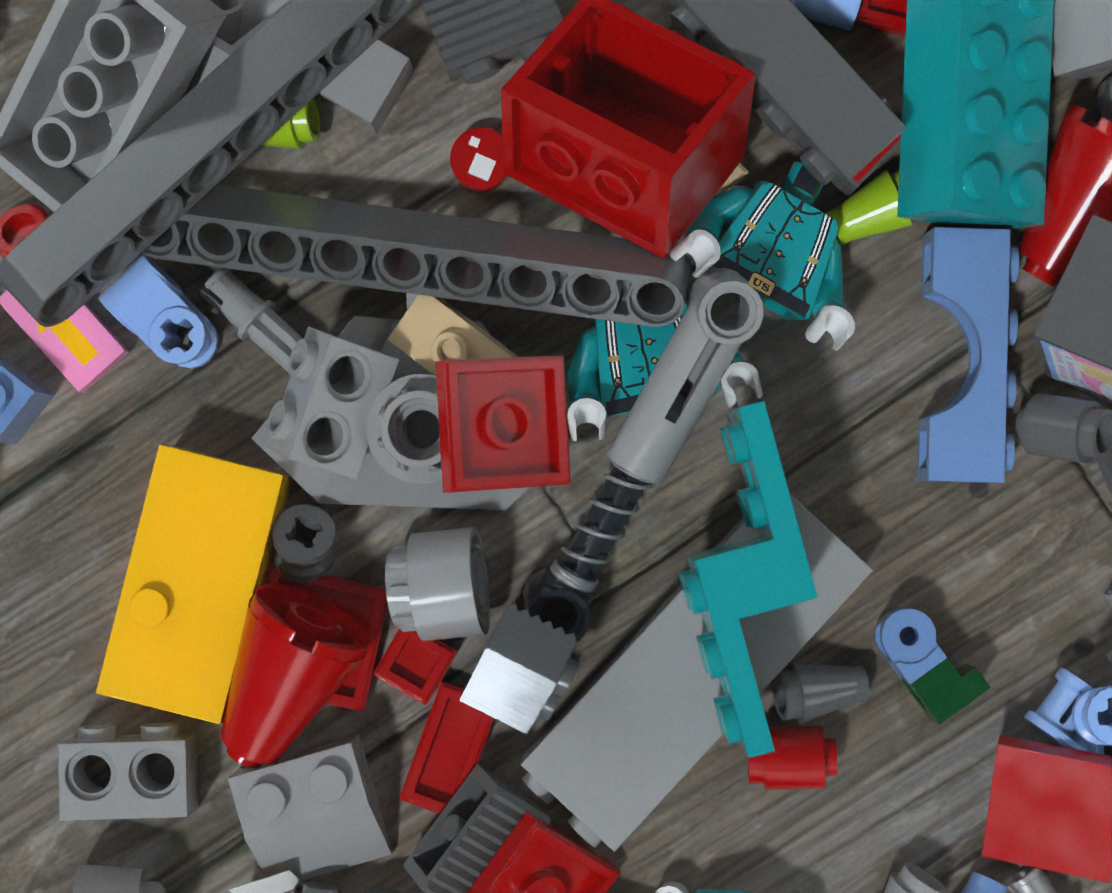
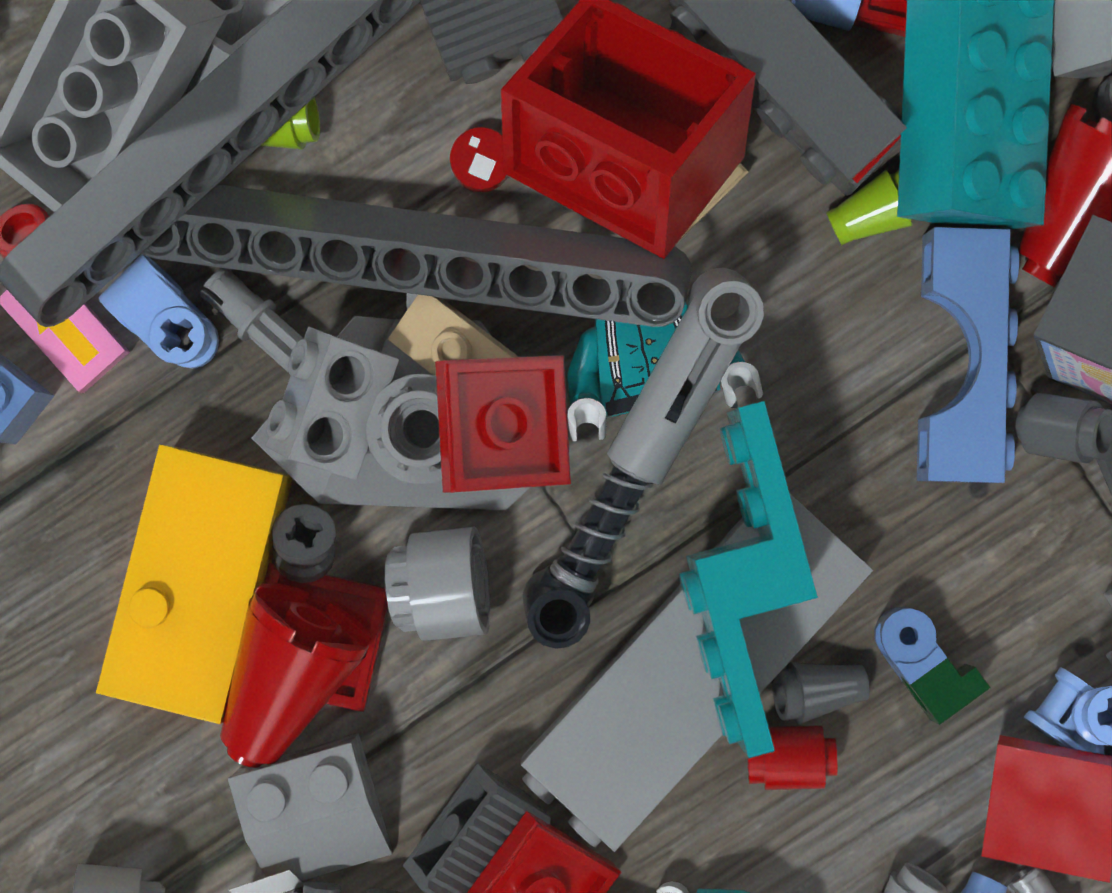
light grey brick [58,722,199,821] -> none
light grey panel [320,40,414,134] -> none
red tile [373,629,458,705] -> none
red tile [399,679,494,814] -> none
brick [459,604,580,734] -> none
teal torso [670,162,855,351] -> none

